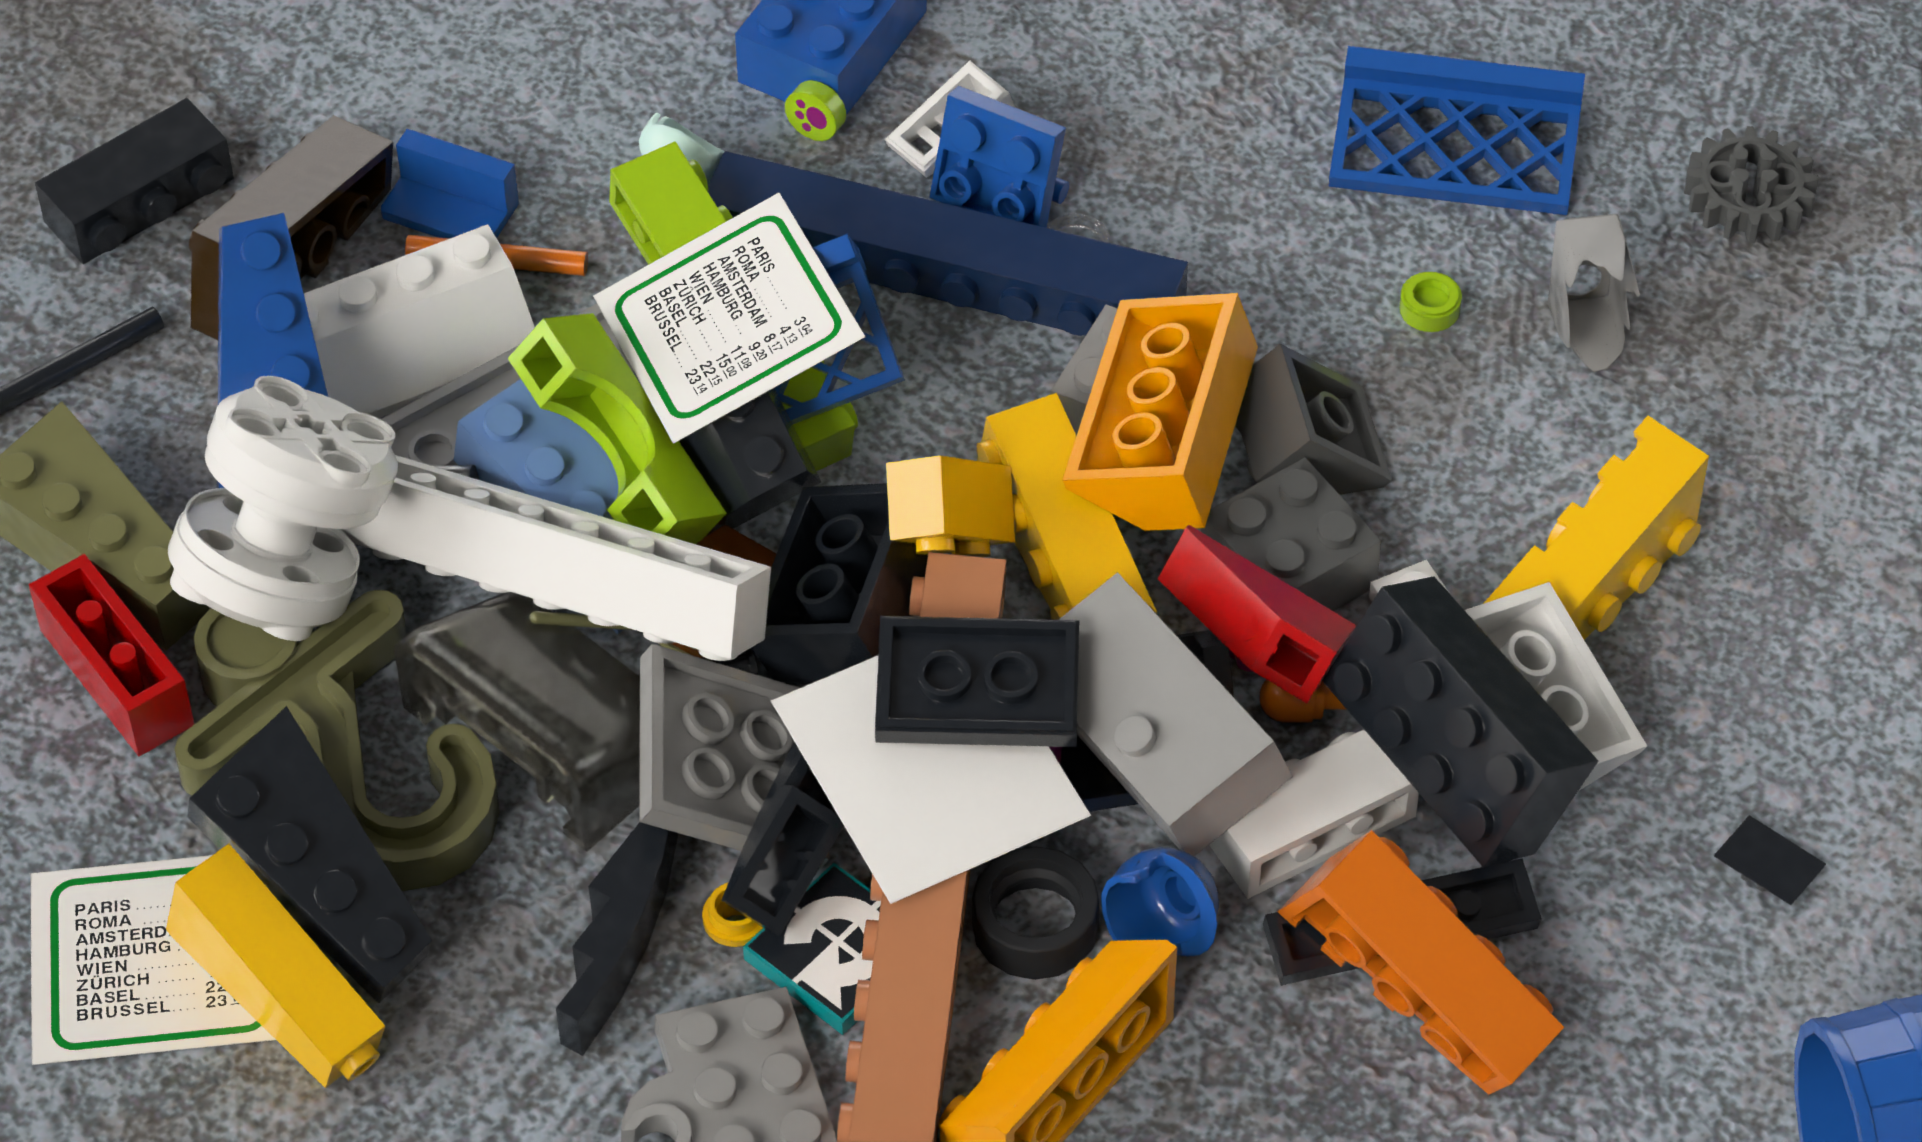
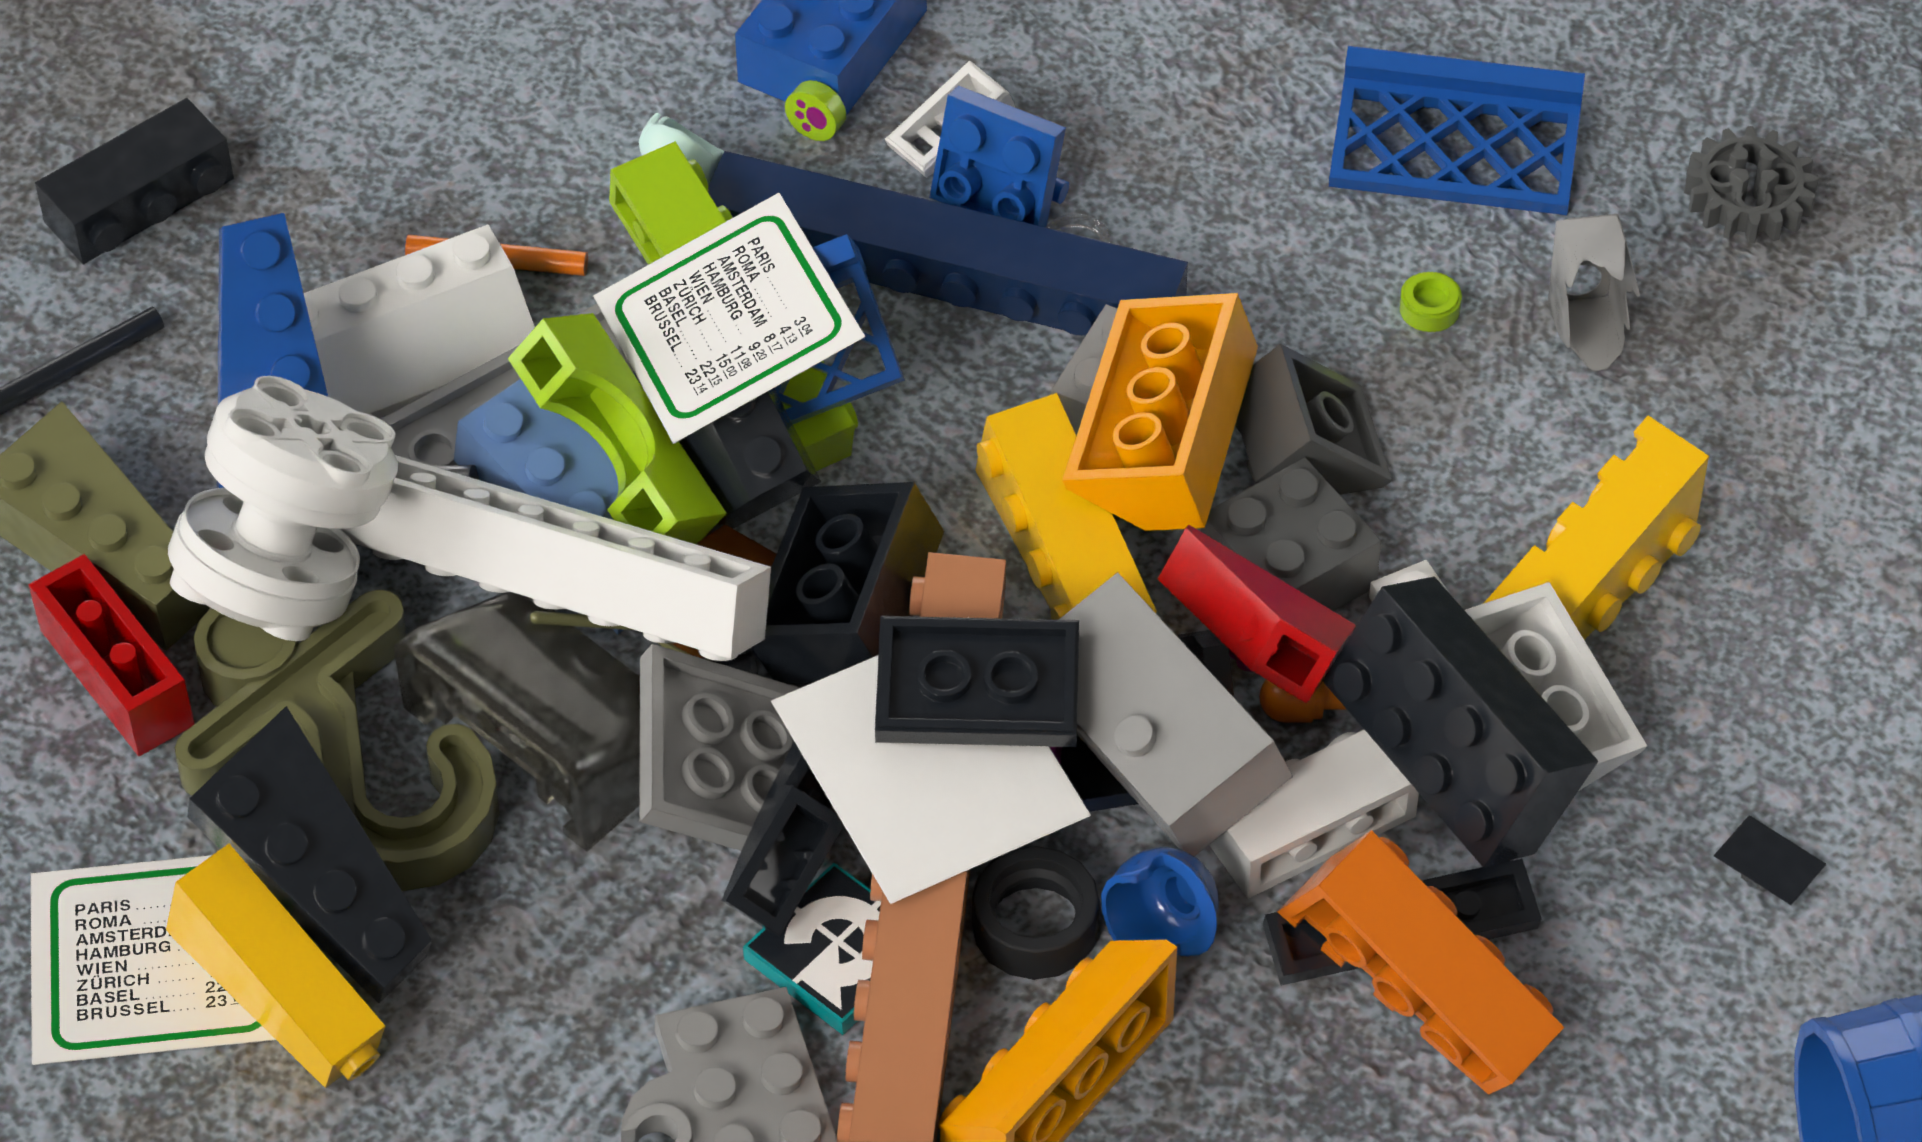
wedge [189,115,393,340] -> none
blue panel [381,129,519,239] -> none
black slope [556,822,678,1056] -> none
yellow plate [702,882,763,947] -> none
yellow brick [886,455,1015,557] -> none

